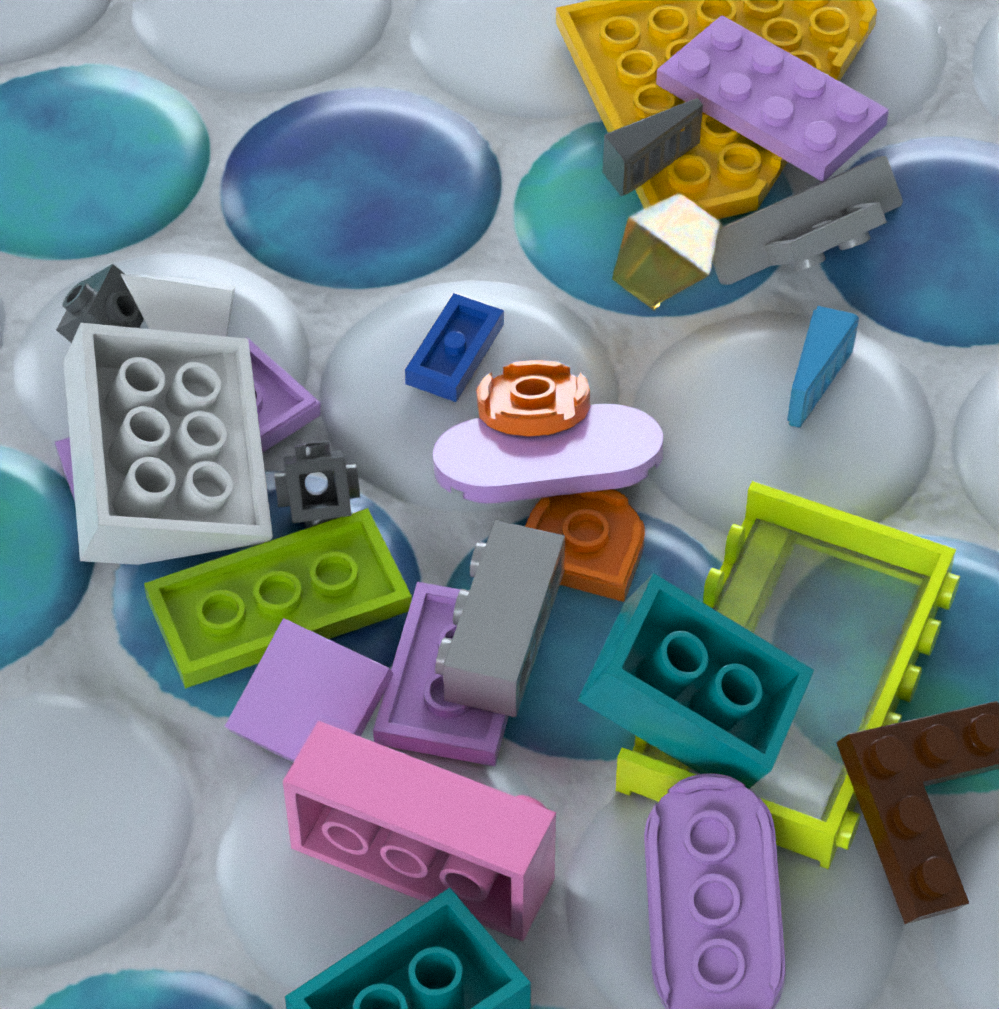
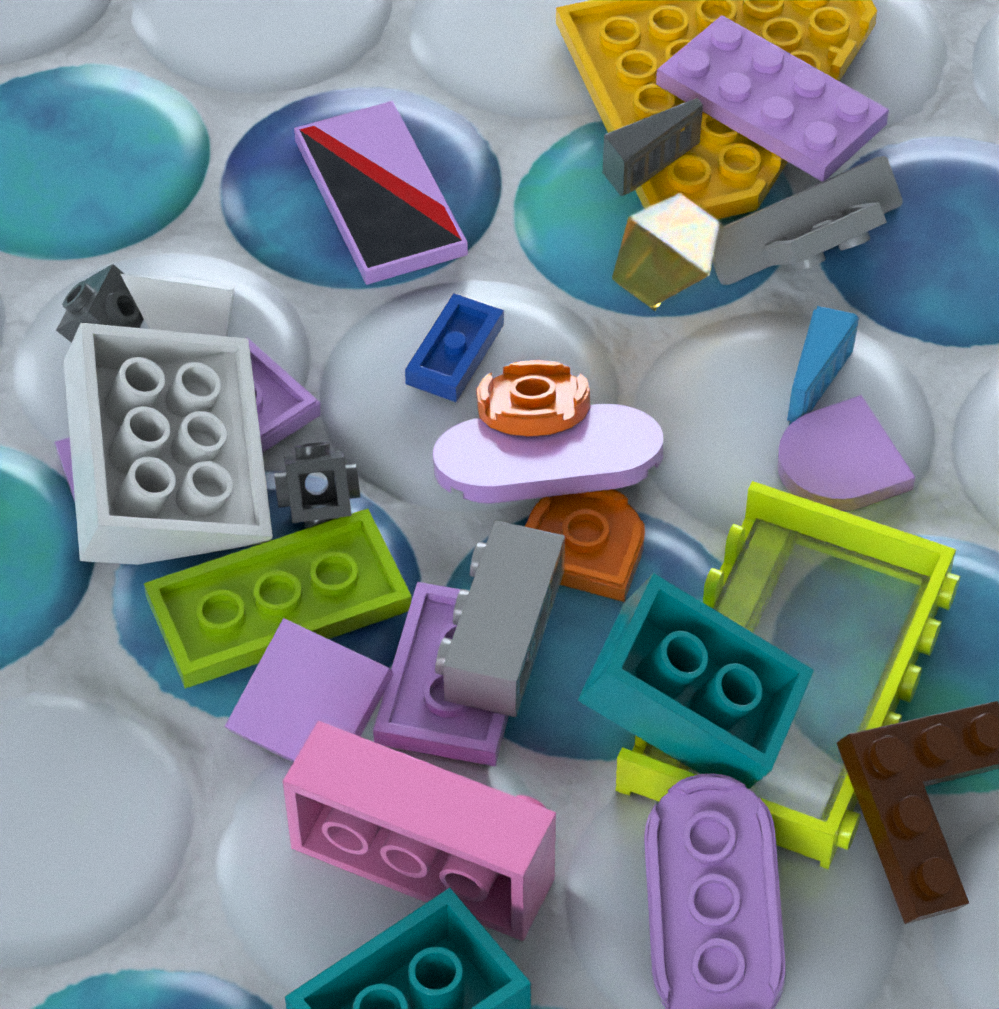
none -> tile [294,101,468,285]
none -> lavender tile [777,395,915,511]

